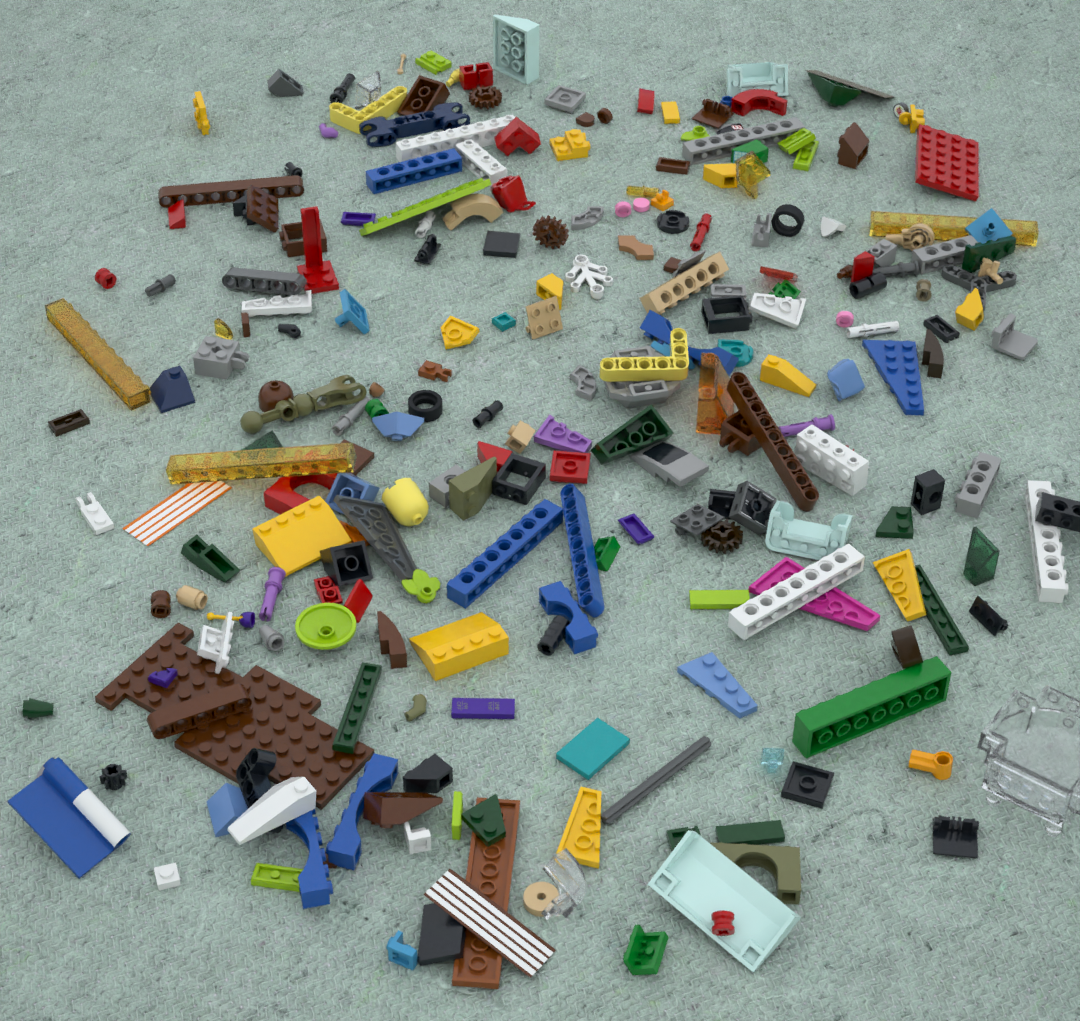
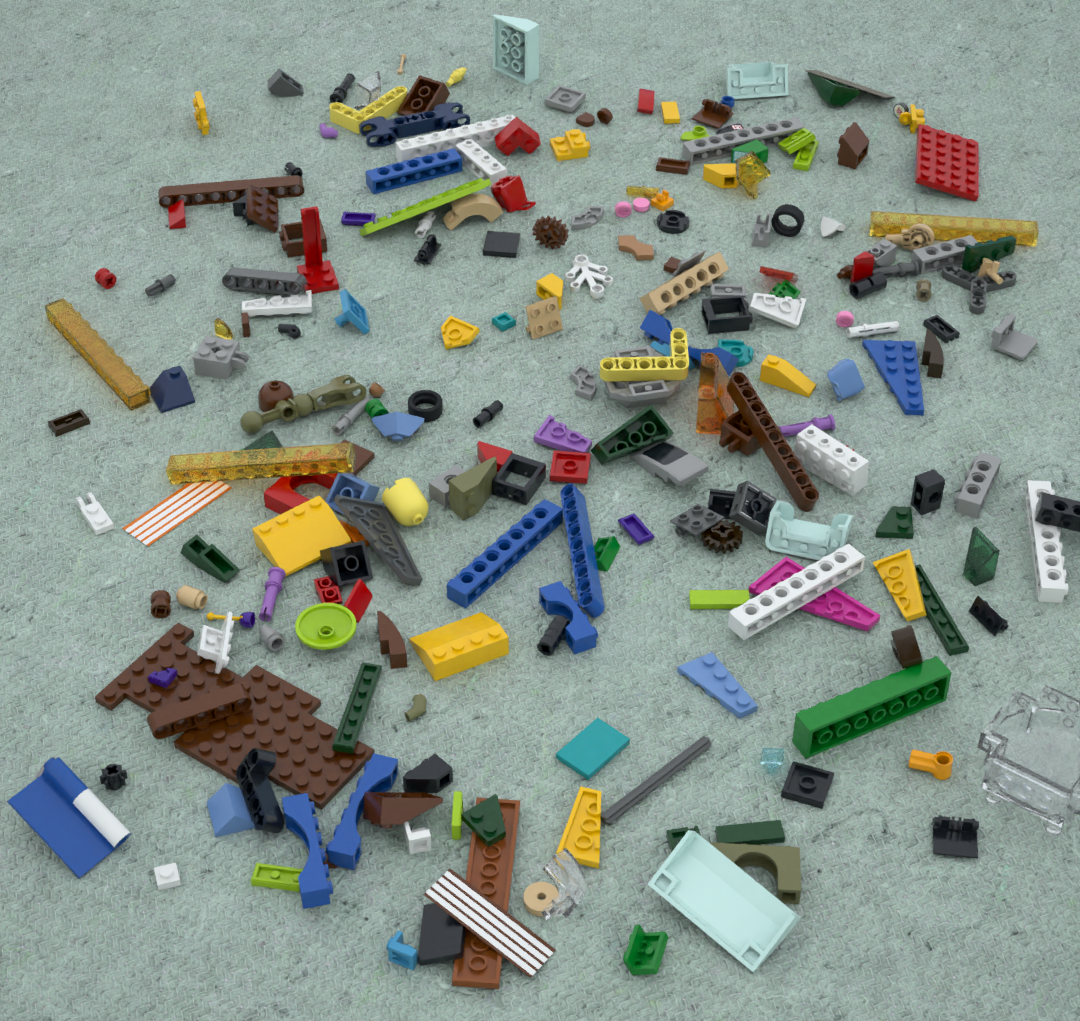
dark green cone [23,698,54,719] -> none
white wedge [228,777,316,845] -> none
lime plate [401,569,440,603] -> none
lime plate [415,50,452,75] -> none
dark orange plate [418,360,452,382] -> none
dark purple tile [451,698,515,719] -> none
red piece [459,62,493,90] -> none
reddish brown gear [469,85,502,110] -> none
tan brick [505,420,536,454] -> none
red pin [690,213,712,251] -> none
red wheel [711,911,735,936] -> none
red arch [731,89,788,117] -> none
yellow slope [955,288,984,331] -> none
dark azure tile [965,208,1013,244] -> none

